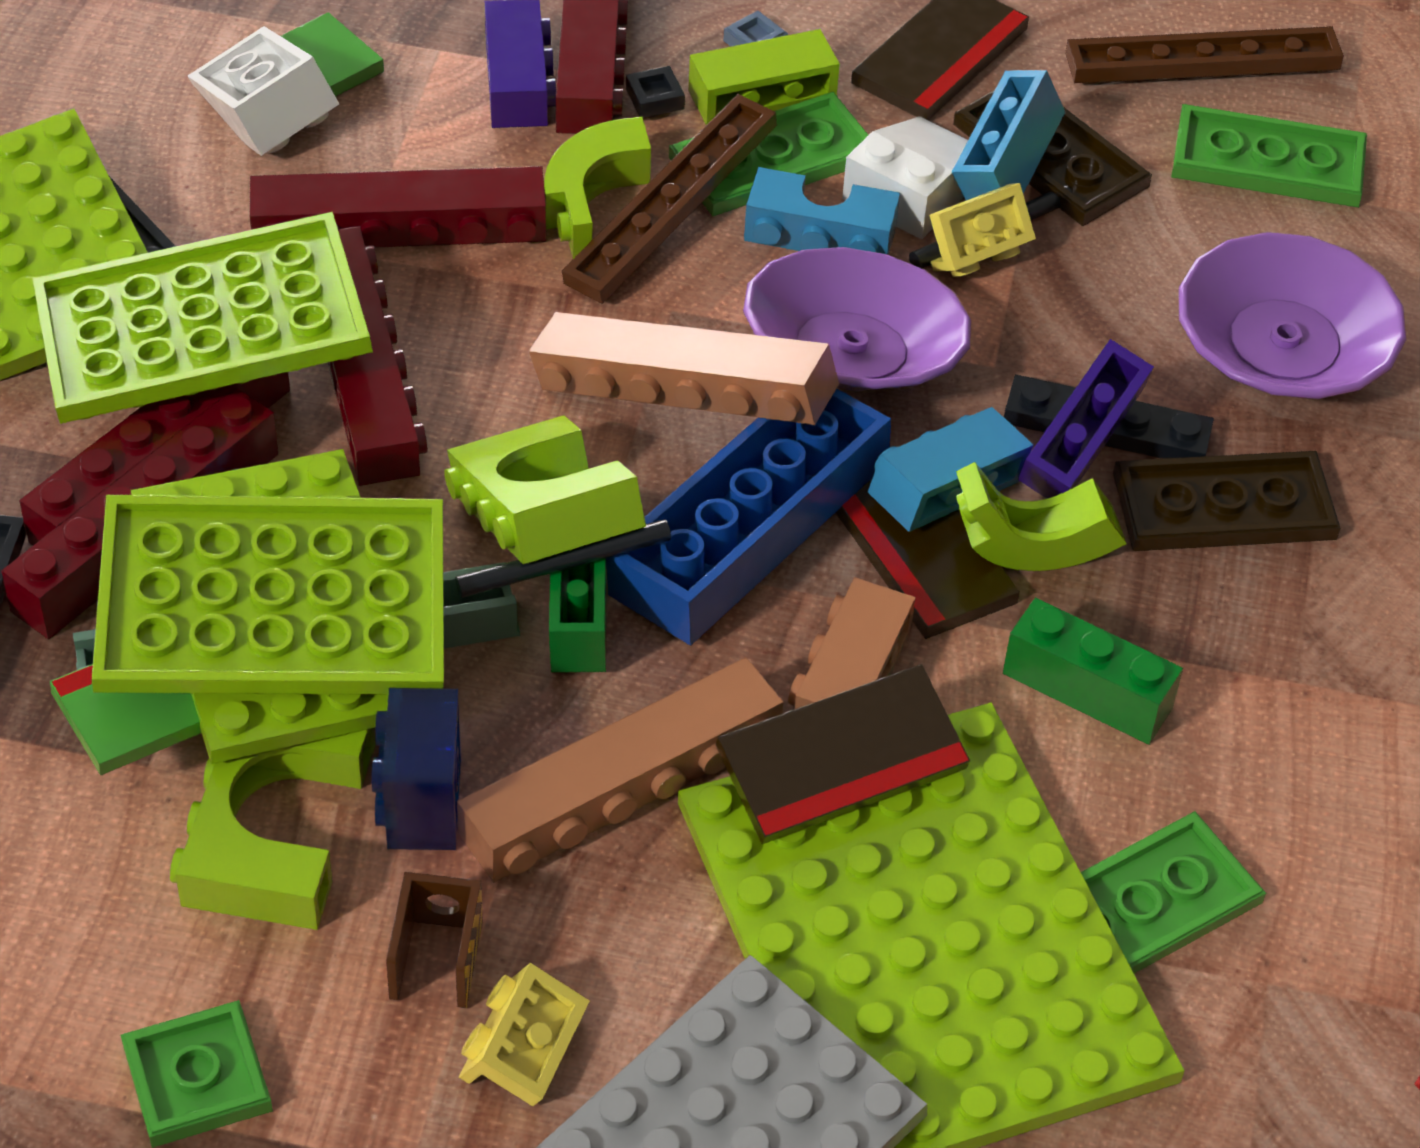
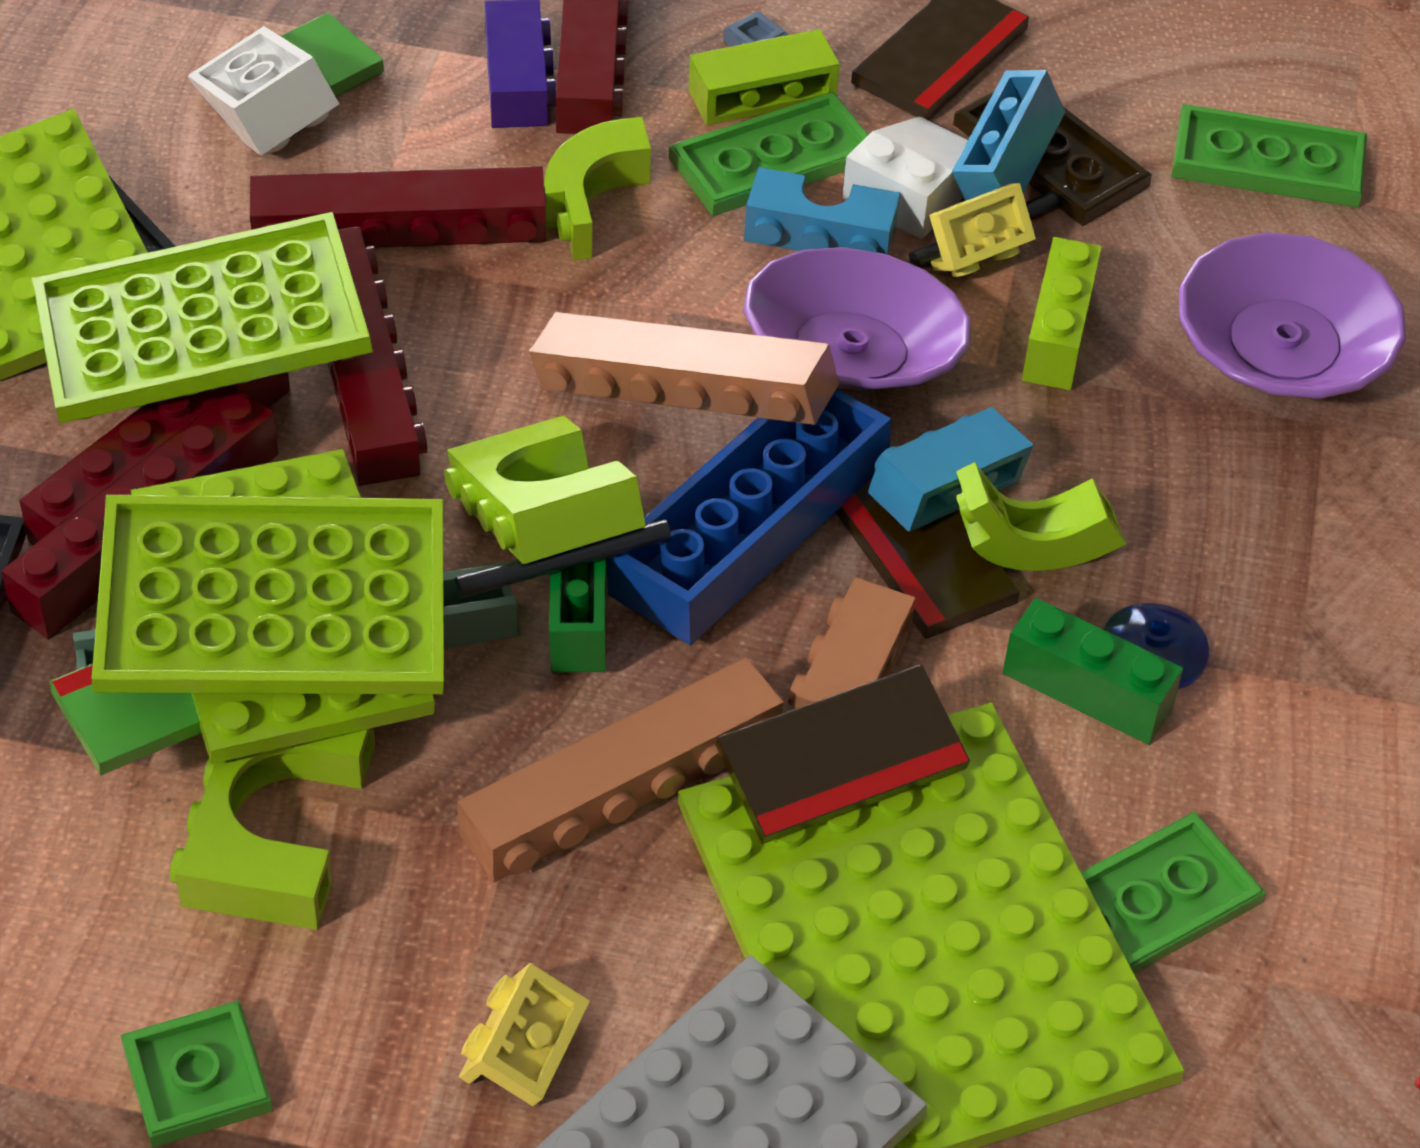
clear blue brick [372,688,462,850] -> none
reddish brown piece [386,872,483,1008] -> none
reddish brown plate [562,94,777,304] -> none
black plate [626,66,685,118] -> none
black plate [1004,374,1214,459] -> none
dark purple brick [1018,339,1154,499] -> none
reddish brown plate [1065,26,1344,83] -> none
dark brown tile [1113,451,1341,551] -> none
none -> lime brick [1022,237,1102,391]
none -> clear blue dish [1103,603,1209,689]

